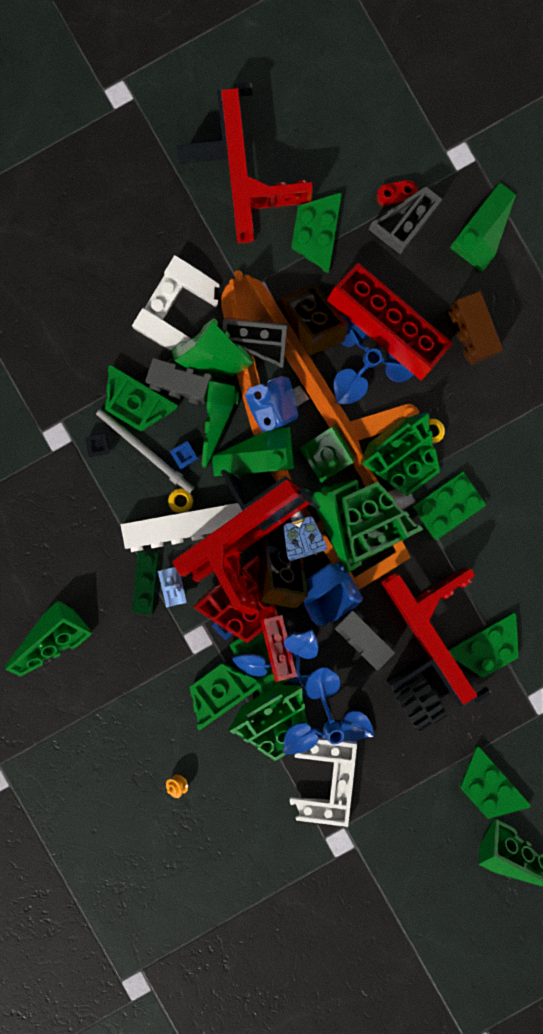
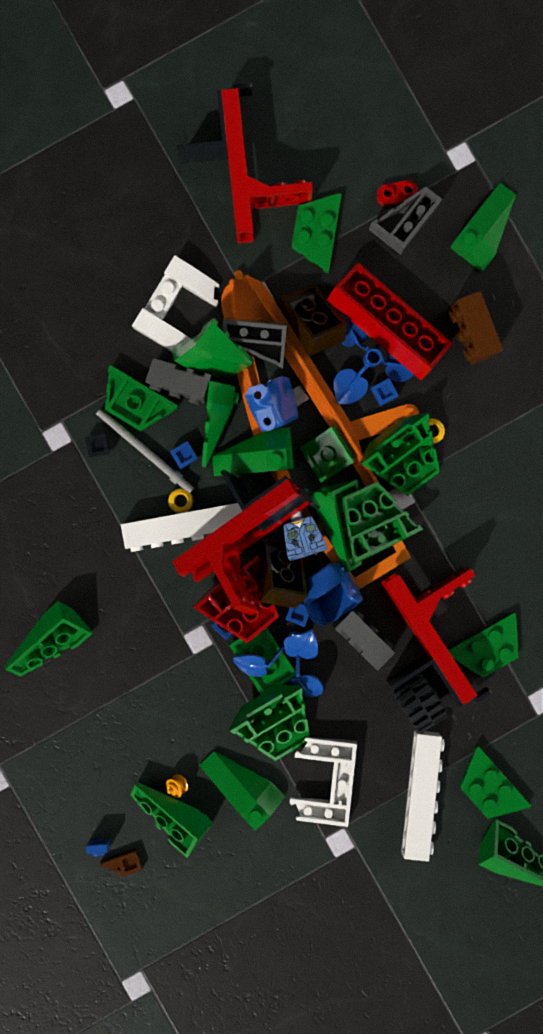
dark green plate [131,551,159,615] -> none
light blue hips [158,567,187,607] -> none
green wing [190,662,263,731] -> none
red plate [260,615,297,682] -> none
blue plant [283,667,374,755] -> none
green plate [412,472,486,540] -> none
none -> blue plate [86,838,110,857]
none -> reddish brown tile [100,848,143,877]
none -> green wedge [131,782,213,858]
none -> green wedge [199,751,285,831]
none -> blue plate [285,603,309,627]
none -> blue plate [370,378,399,406]
none -> white brick [401,730,445,861]

